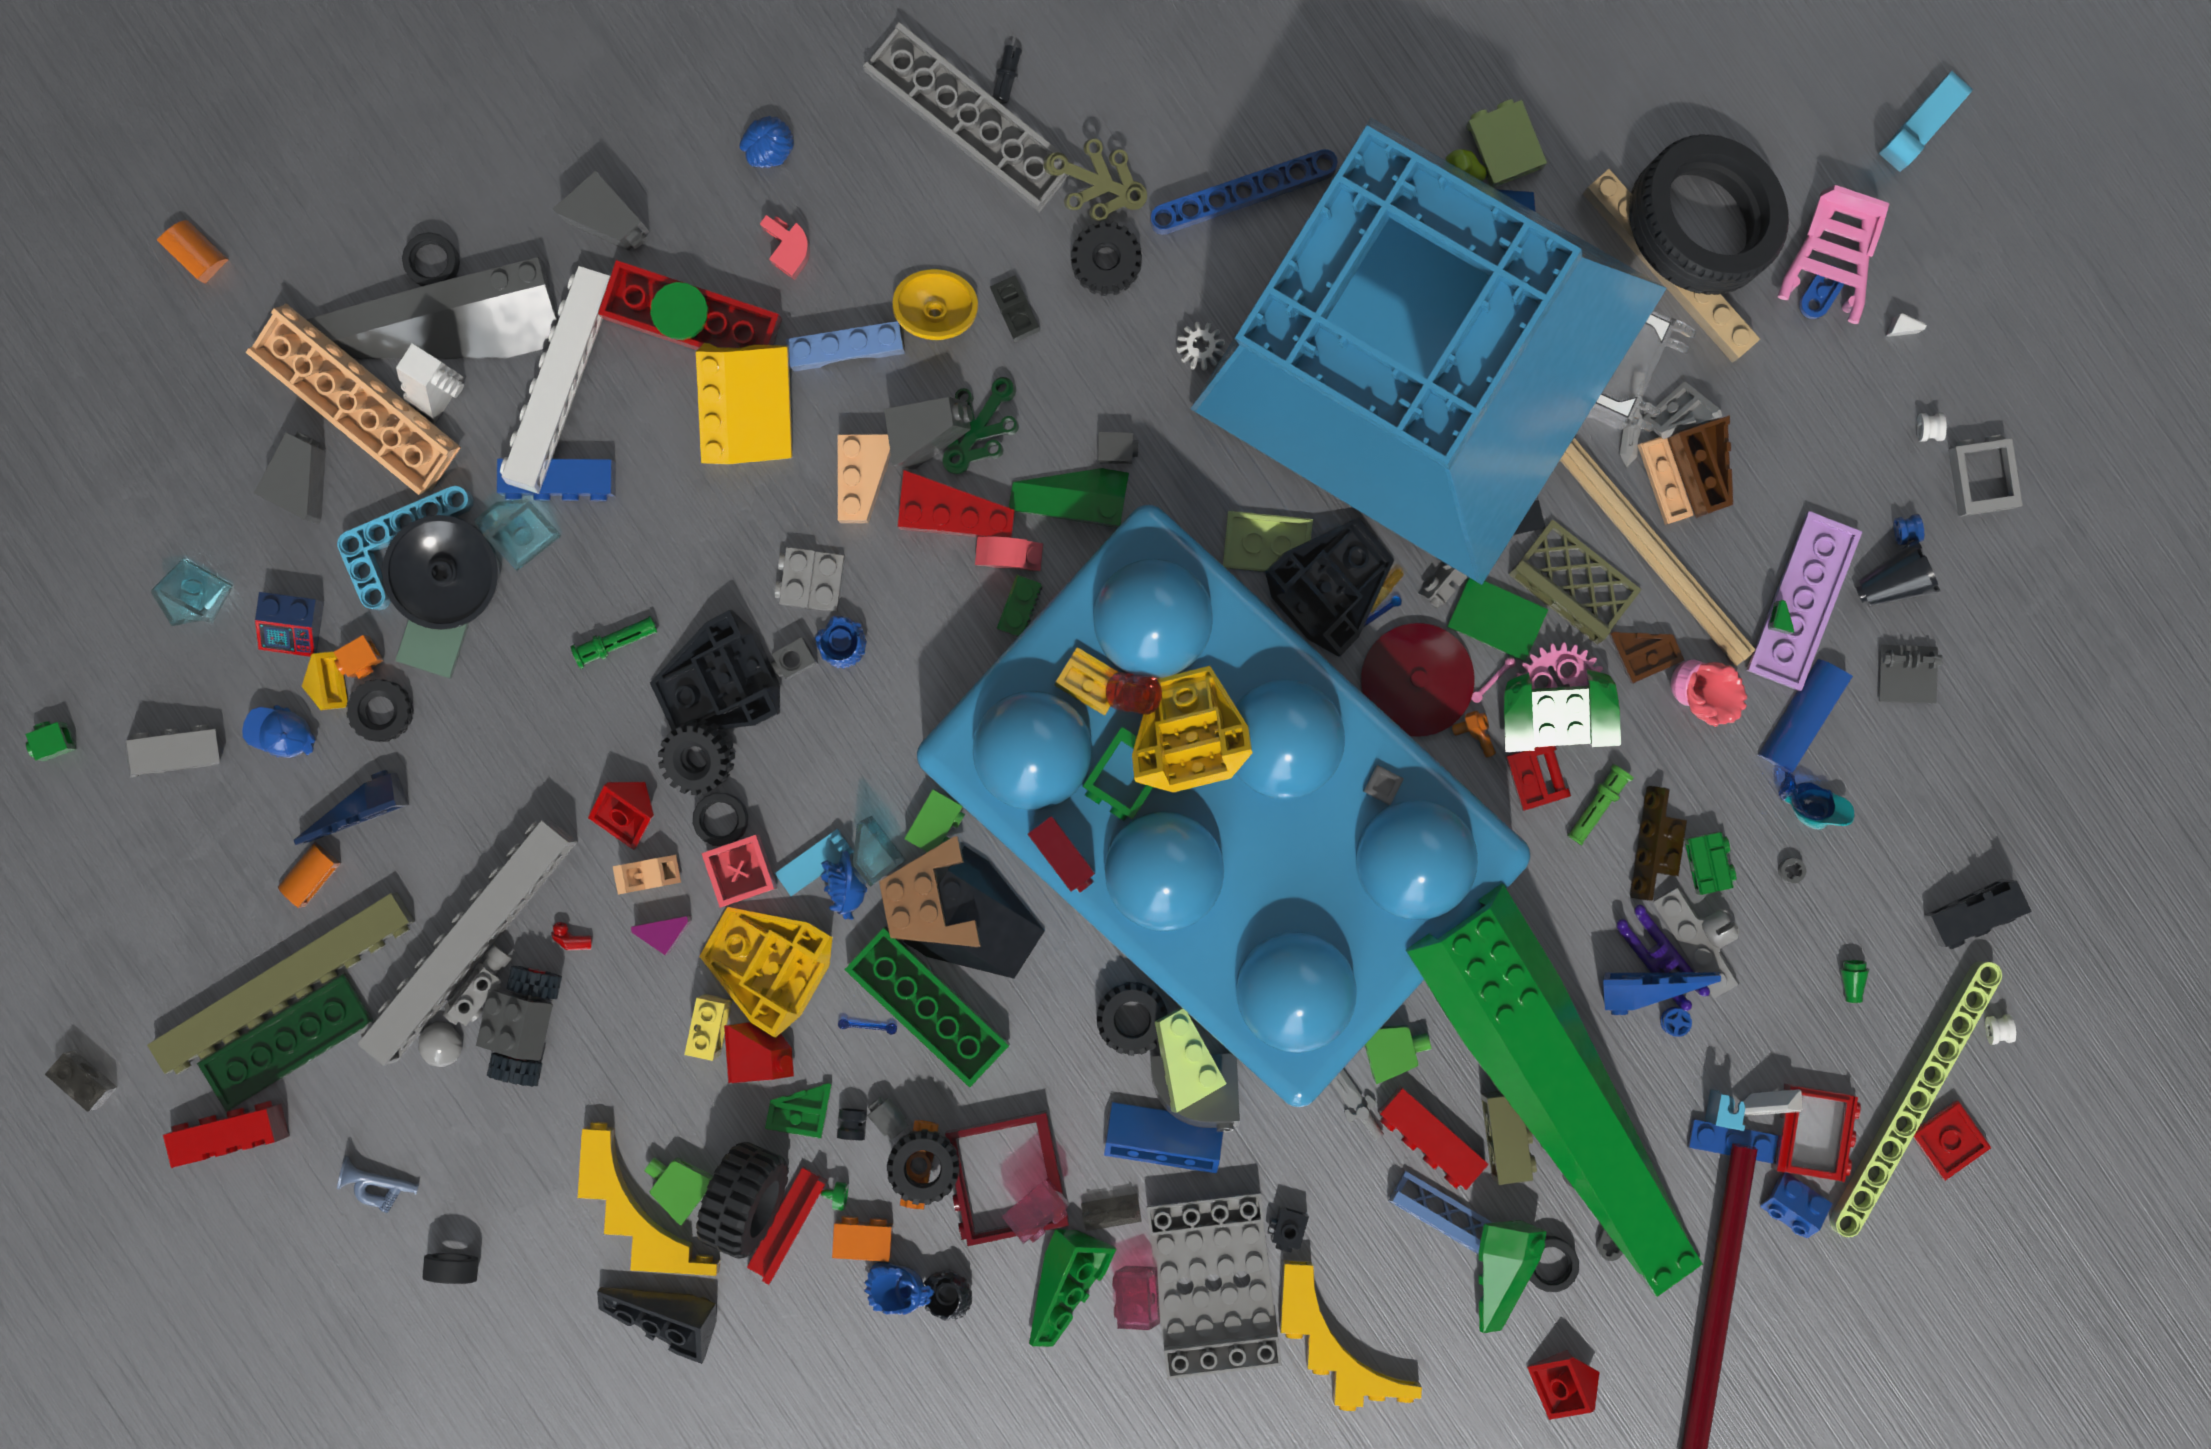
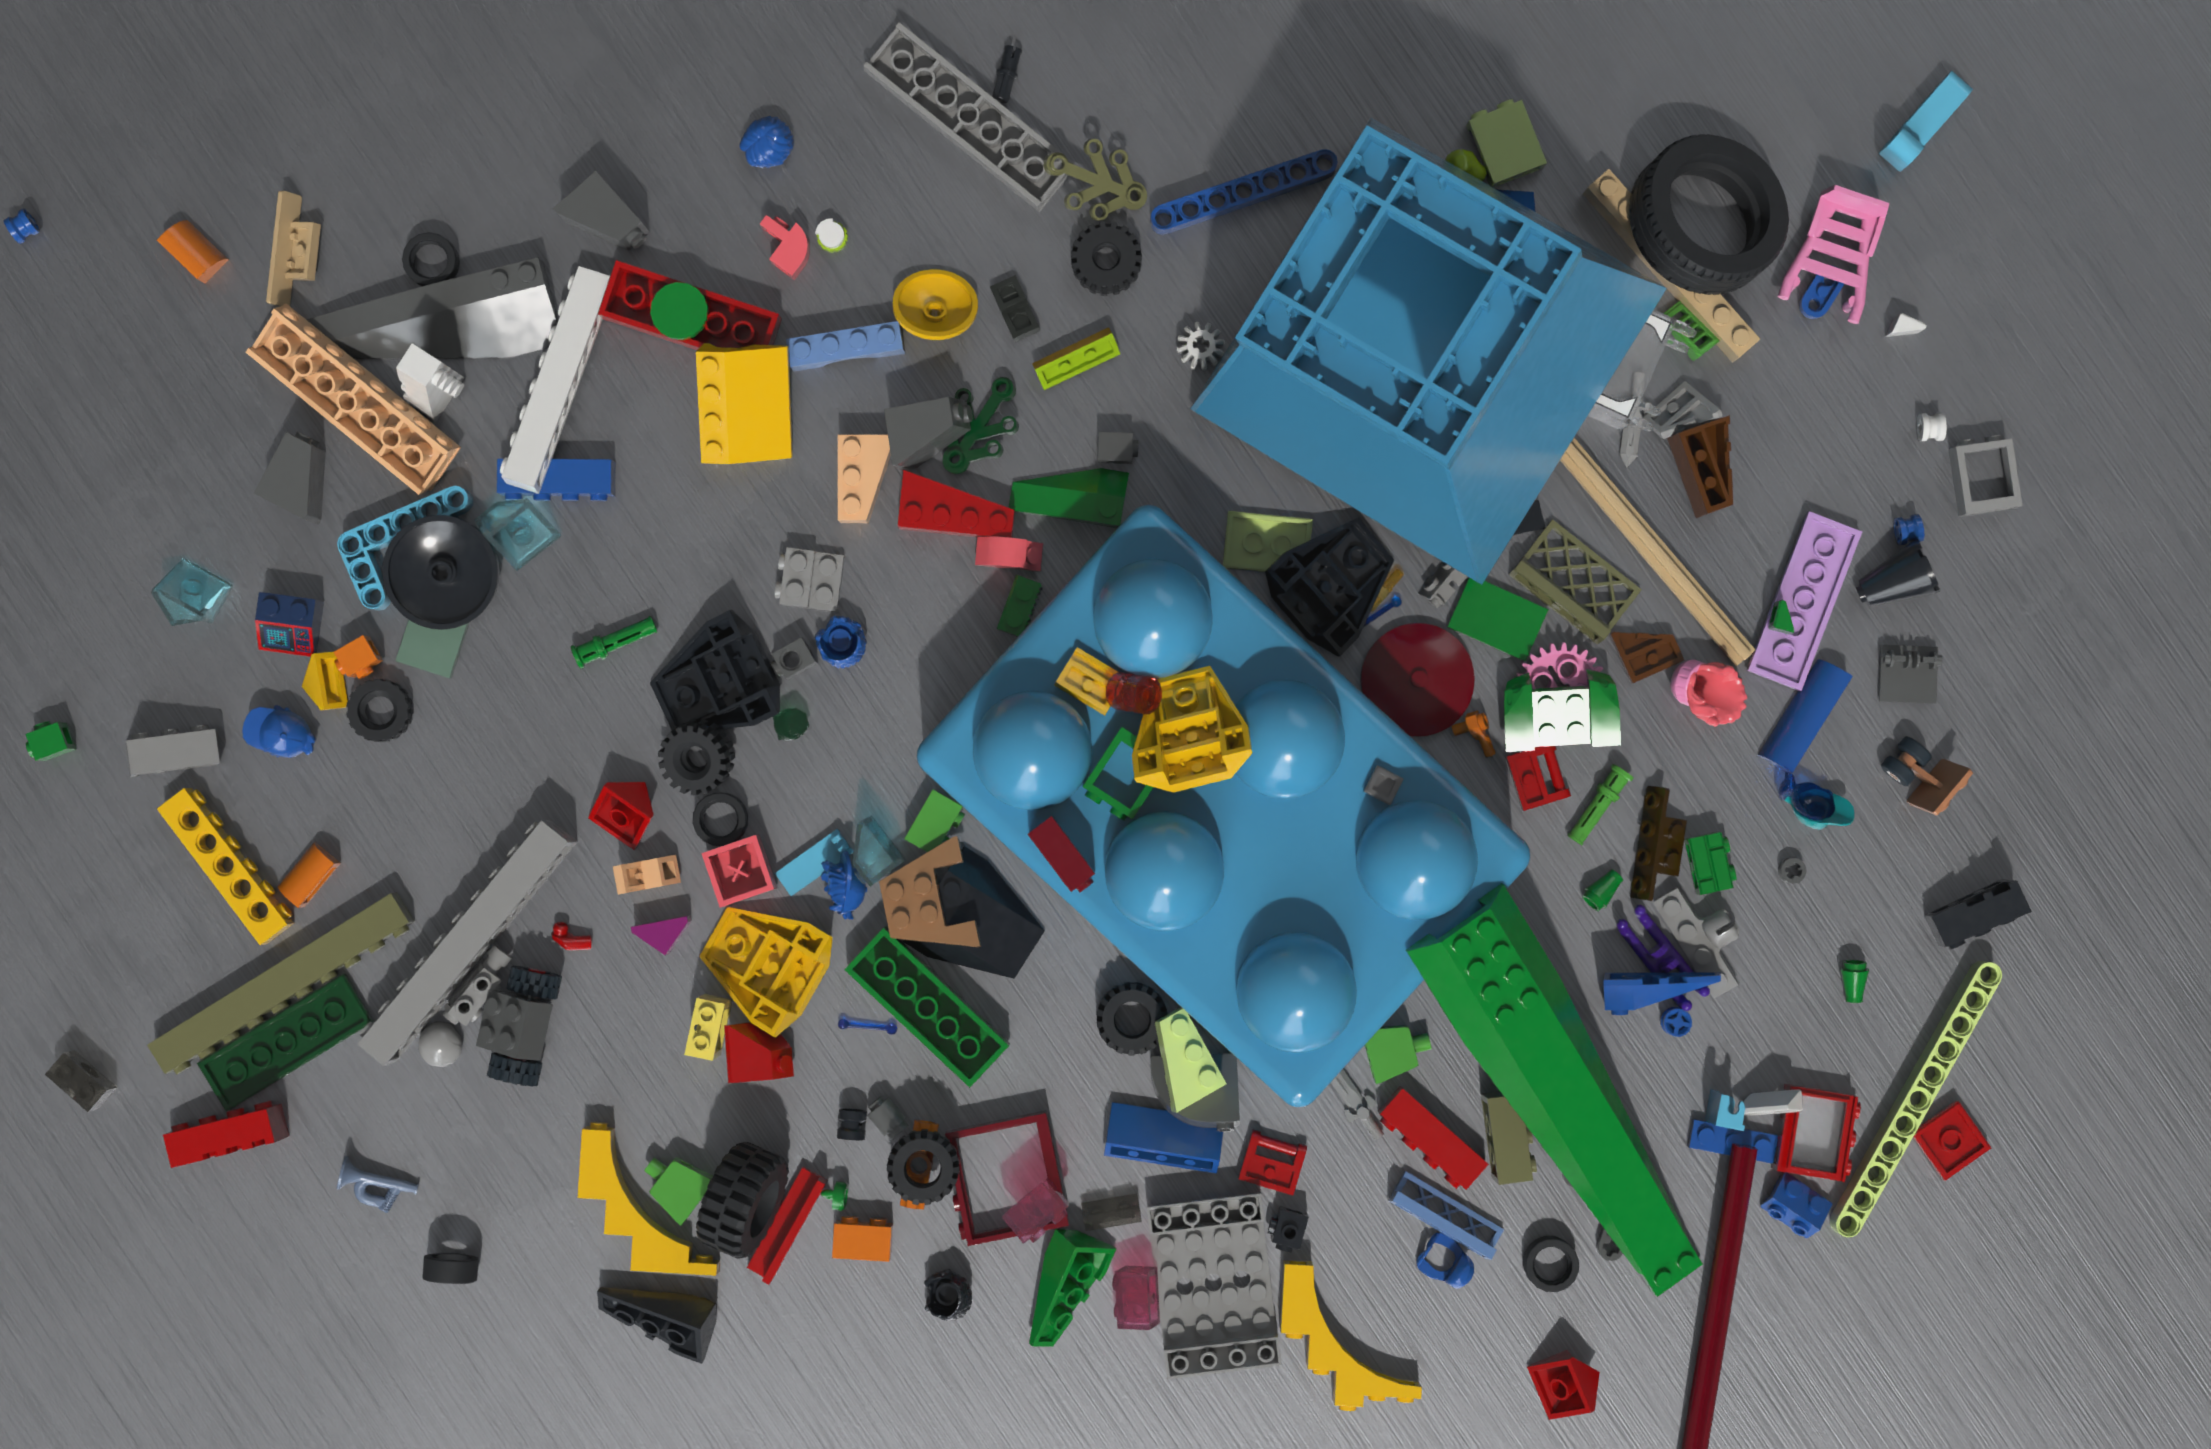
dark blue wedge [294,770,409,845] -> none
green wing [765,1083,832,1139] -> none
blue hair [864,1261,934,1315] -> none
bright pink hinge [1471,657,1516,703] -> none
green wedge [1479,1220,1547,1333] -> none
light nougat tile [1637,437,1694,525] -> none
white wheel [1985,1014,2016,1045] -> none
none -> blue wheel [3,208,40,244]
none -> yellow brick [157,788,295,945]
none -> tan bracket [266,191,321,307]
none -> clear green piece [773,708,809,741]
none -> white piece [815,218,848,253]
none -> lime plate [1032,327,1121,390]
none -> red plate [1238,1129,1307,1196]
none -> blue piece [1416,1233,1474,1289]
none -> green cone [1582,869,1623,912]
none -> bright green slope [1659,301,1720,362]
none -> nougat plate [1881,736,1973,816]

